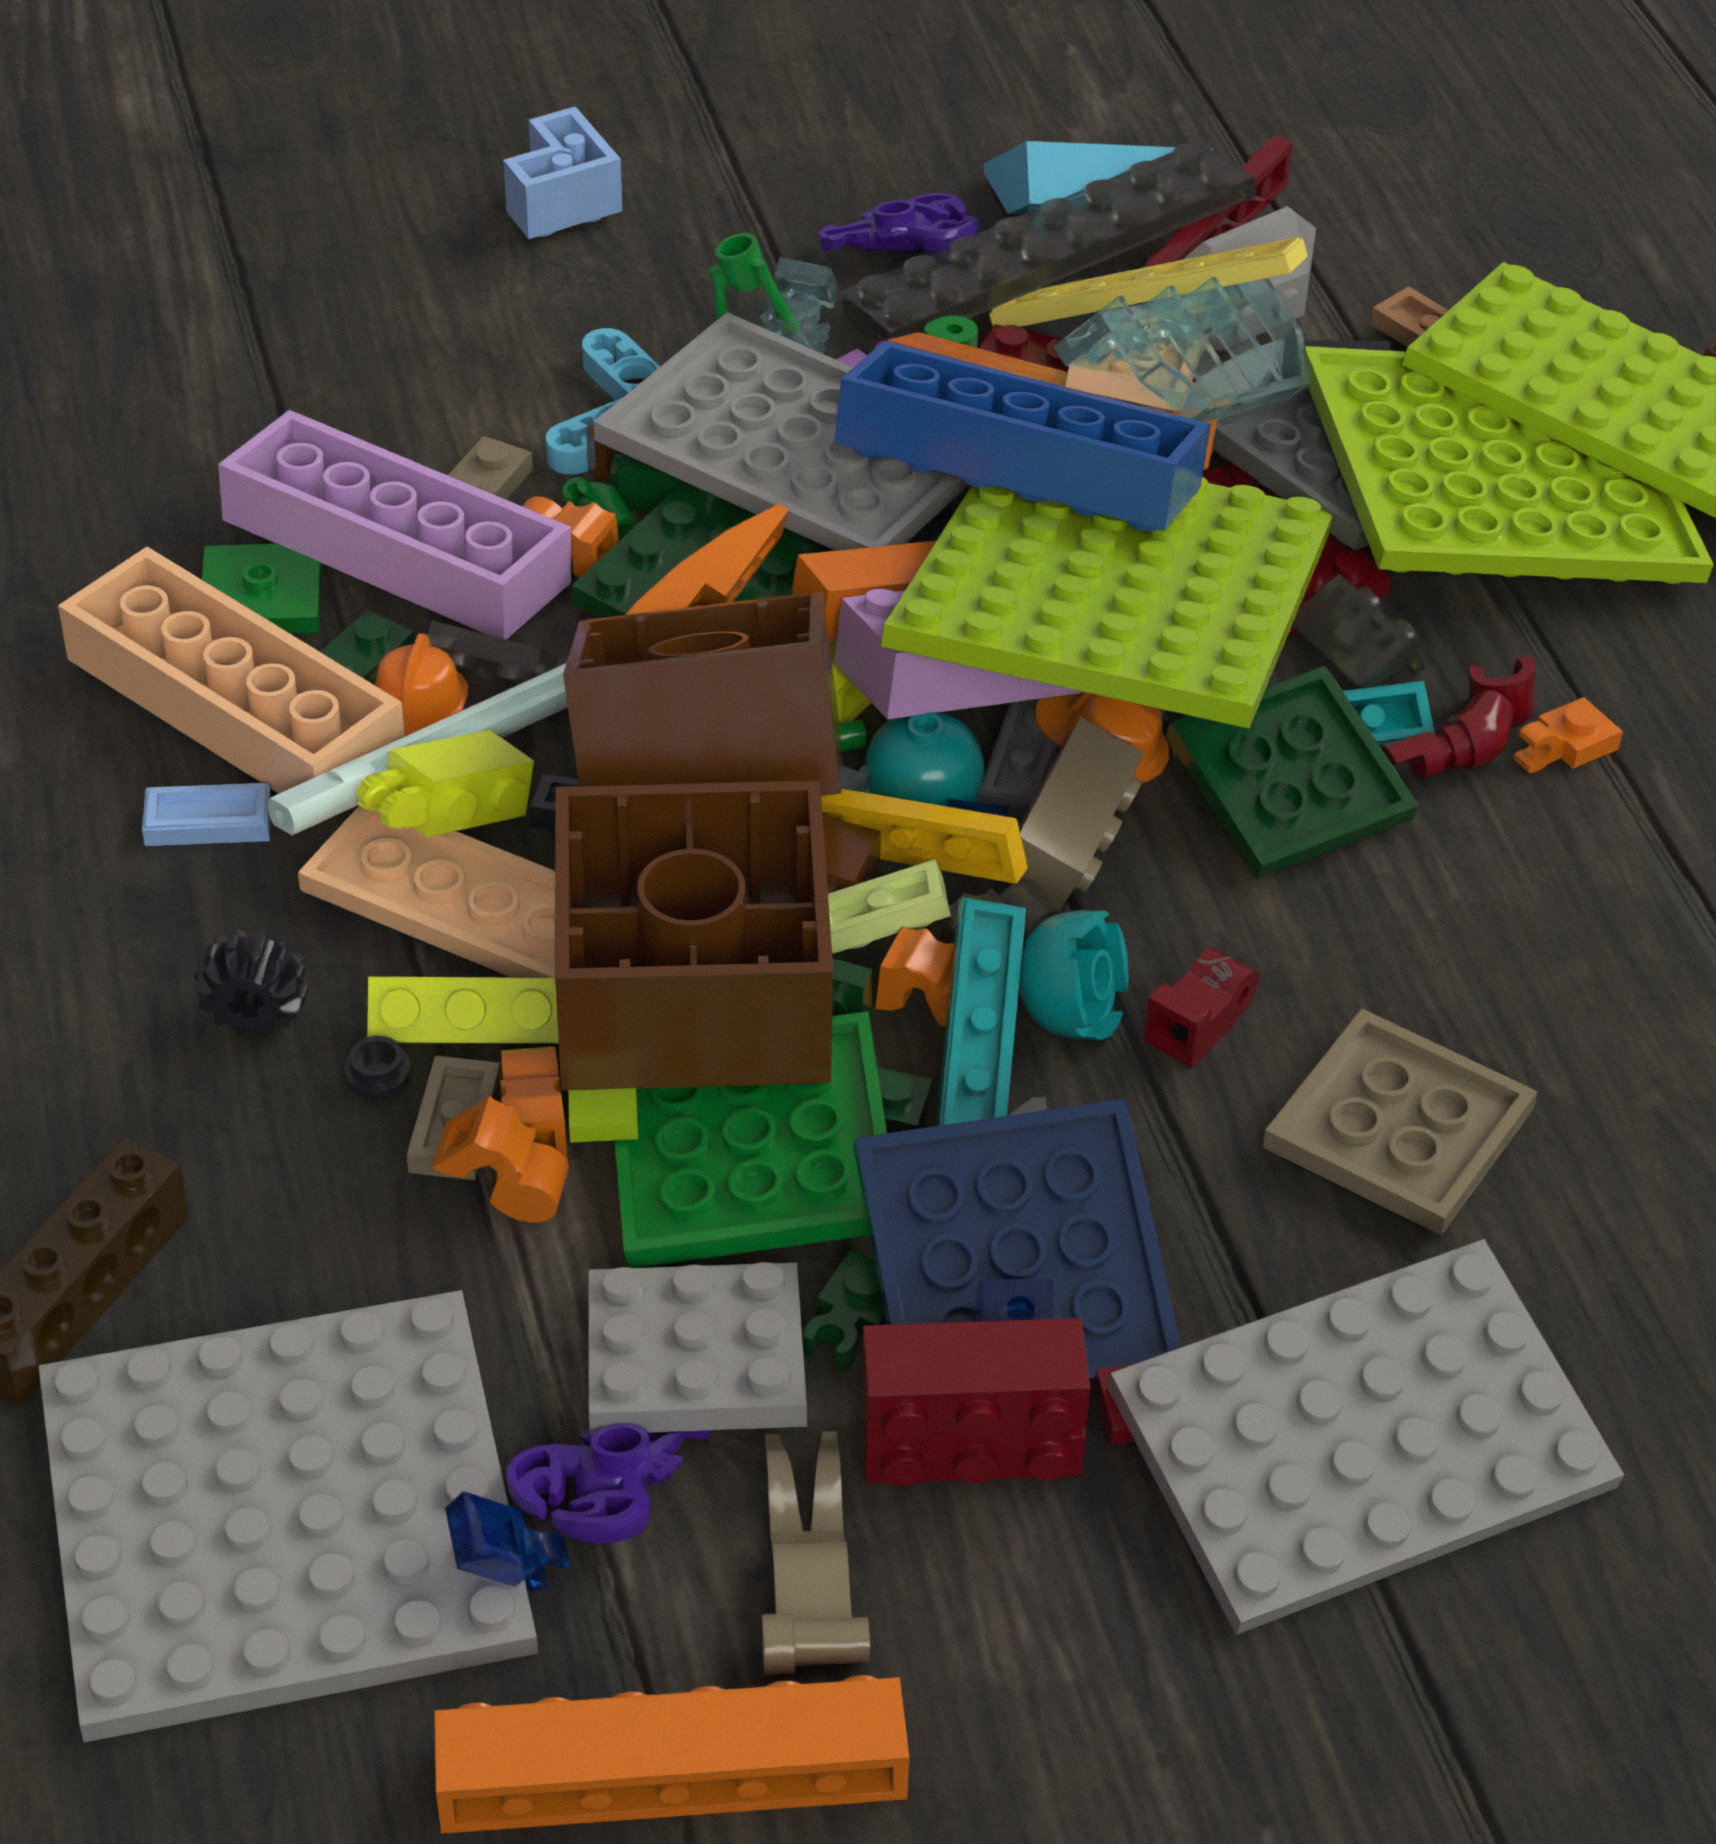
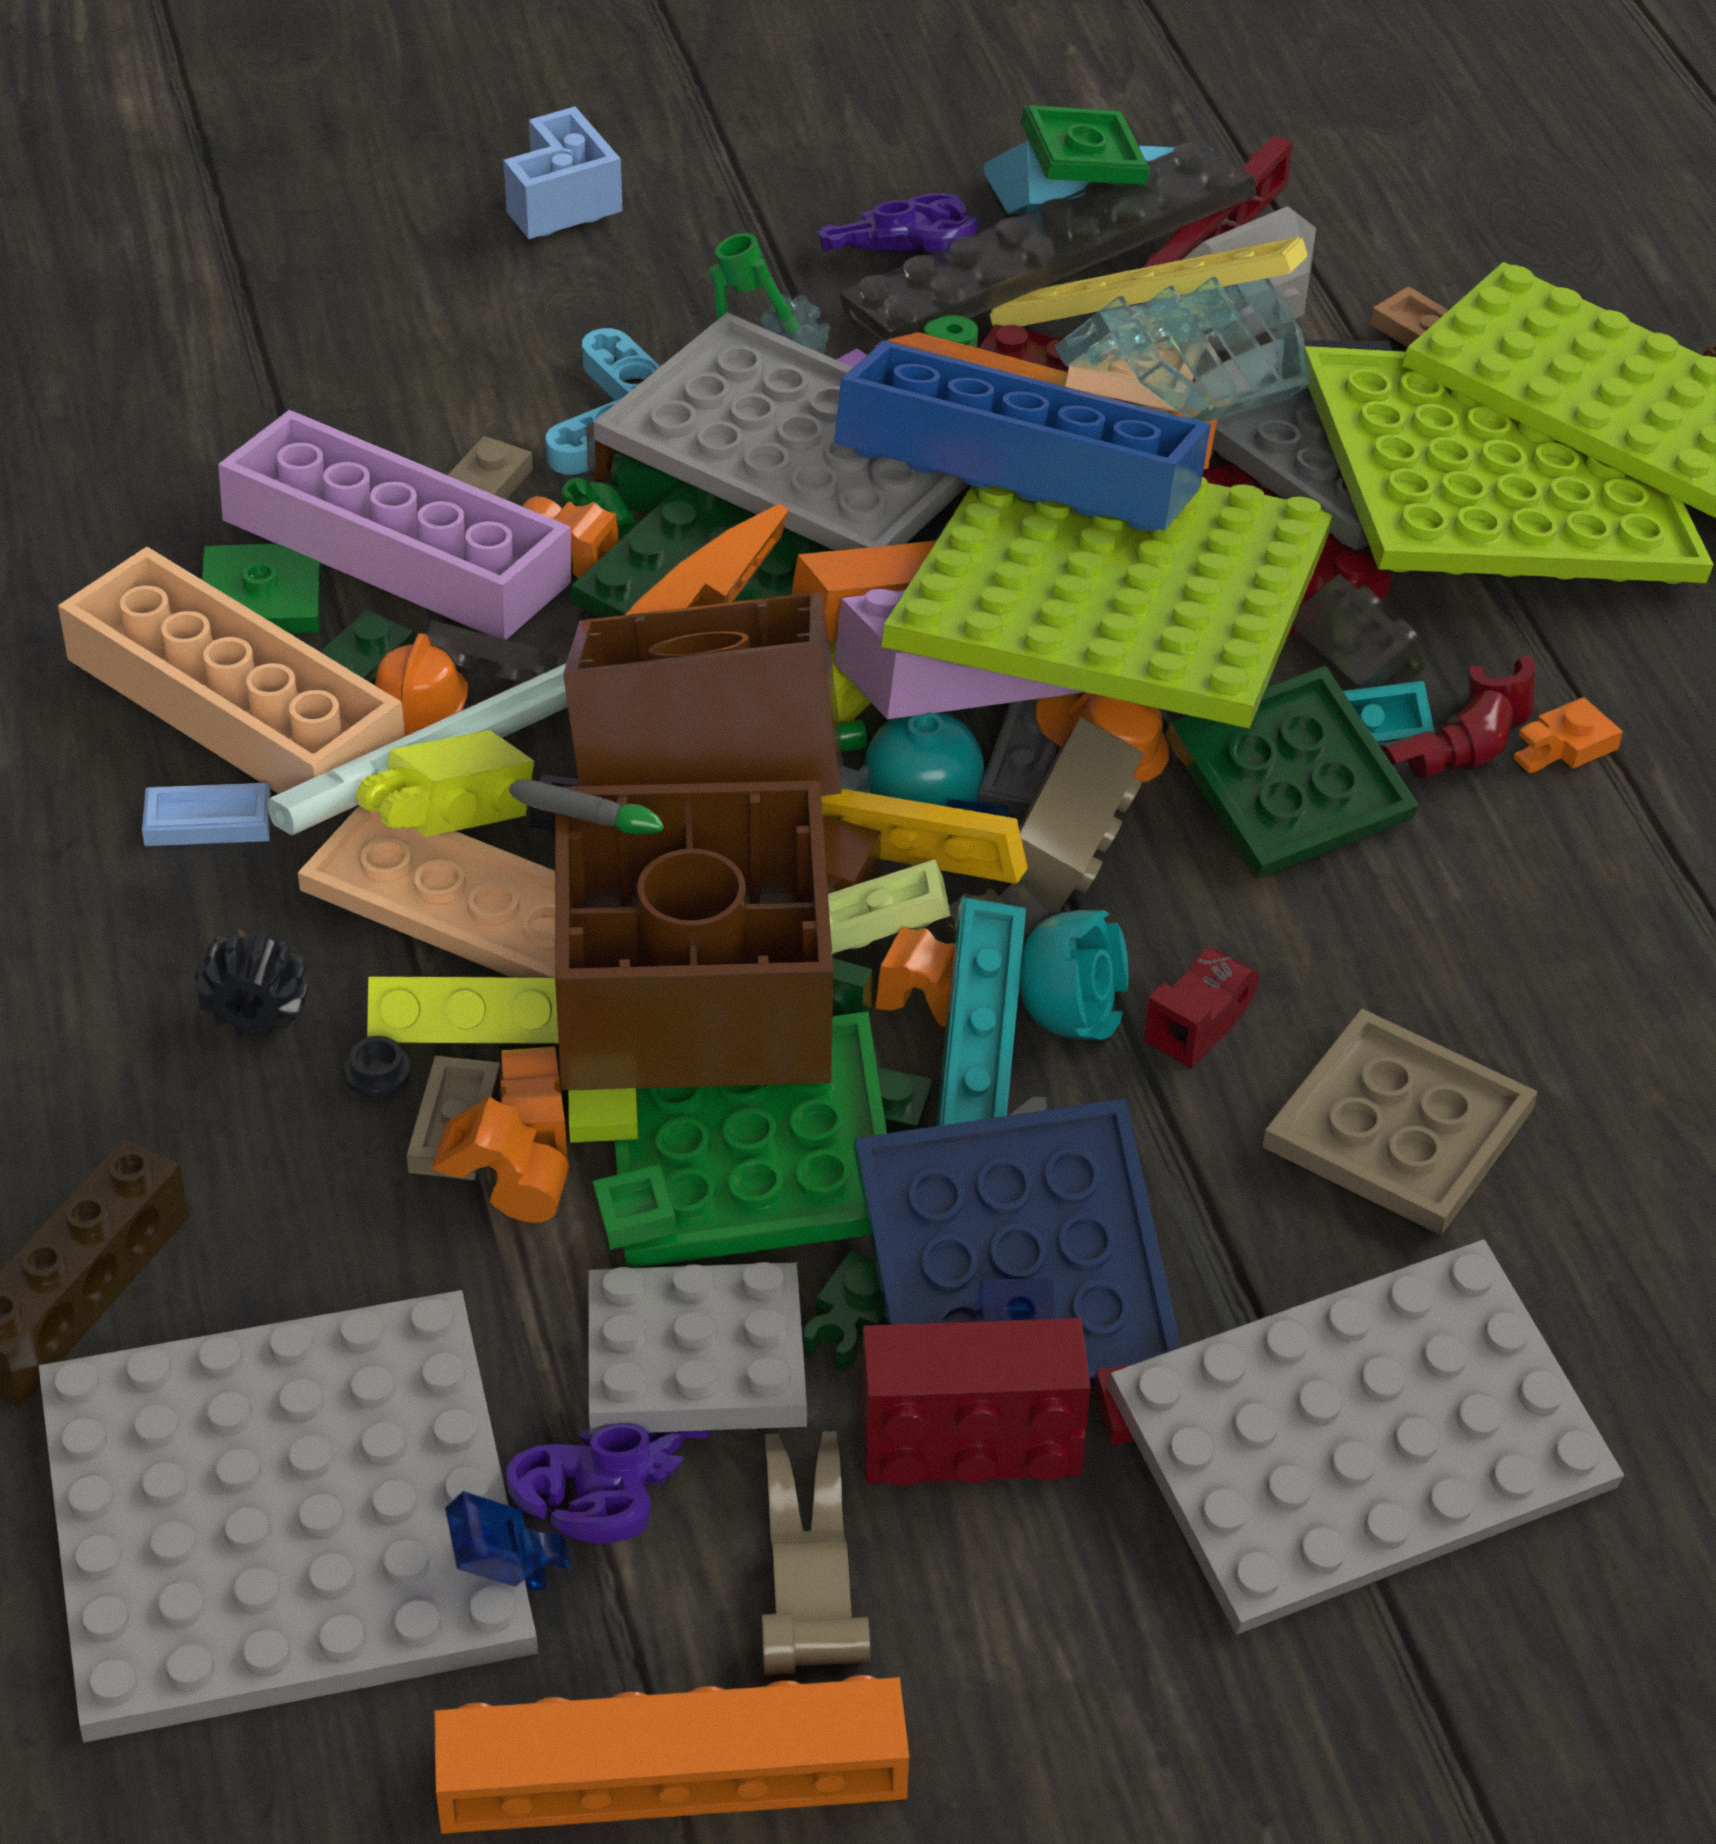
clear light blue tile [774,257,839,324] -> none
none -> dark grey piece [509,780,664,835]
none -> green plate [593,1164,678,1250]
none -> green plate [1020,105,1150,185]

